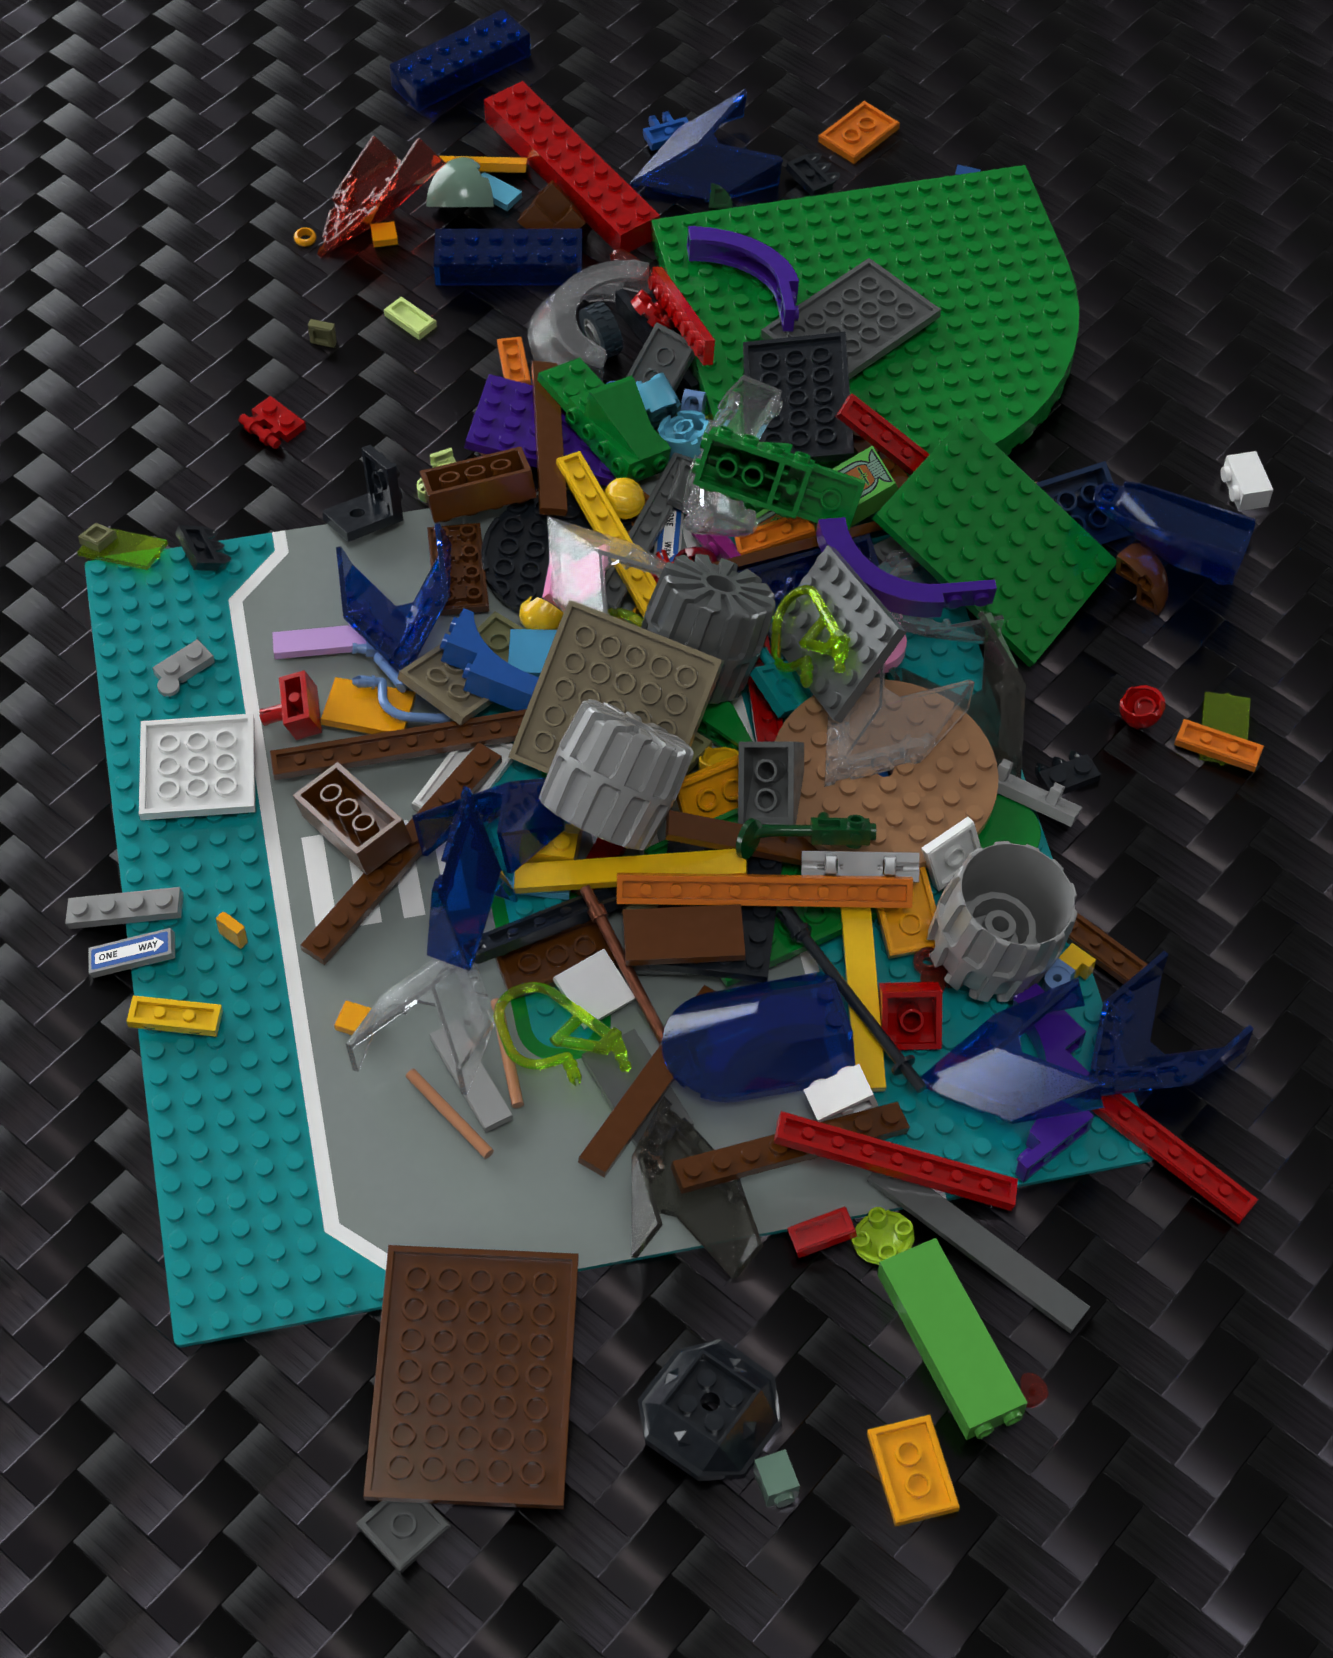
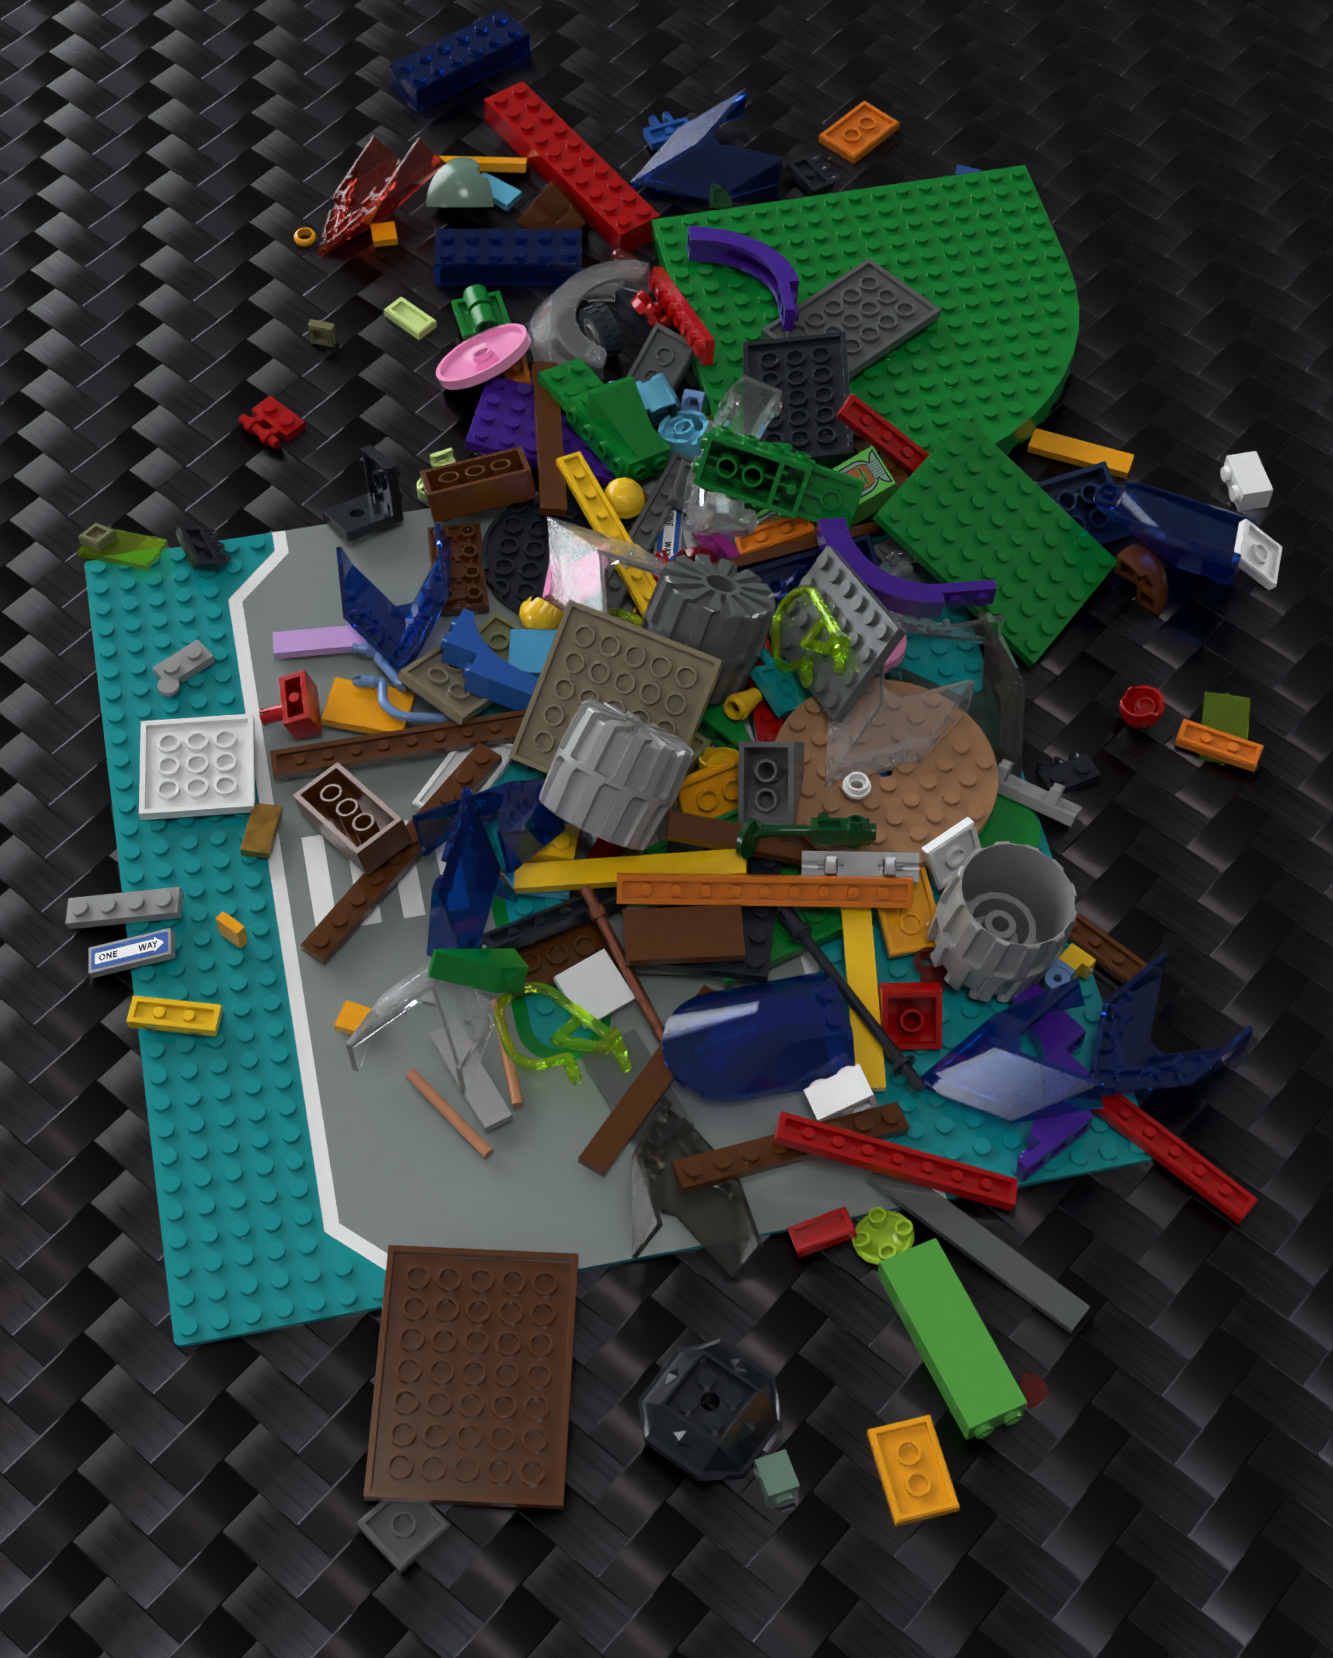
none -> pearl gold tile [240,803,283,859]
none -> green slope [427,948,529,993]
none -> bright pink dish [436,323,531,390]
none -> green plate [451,284,511,341]
none -> yellow cone [724,688,762,720]
none -> white plate [842,772,871,800]
none -> light orange tile [1027,428,1134,479]
none -> white tile [1232,519,1283,590]

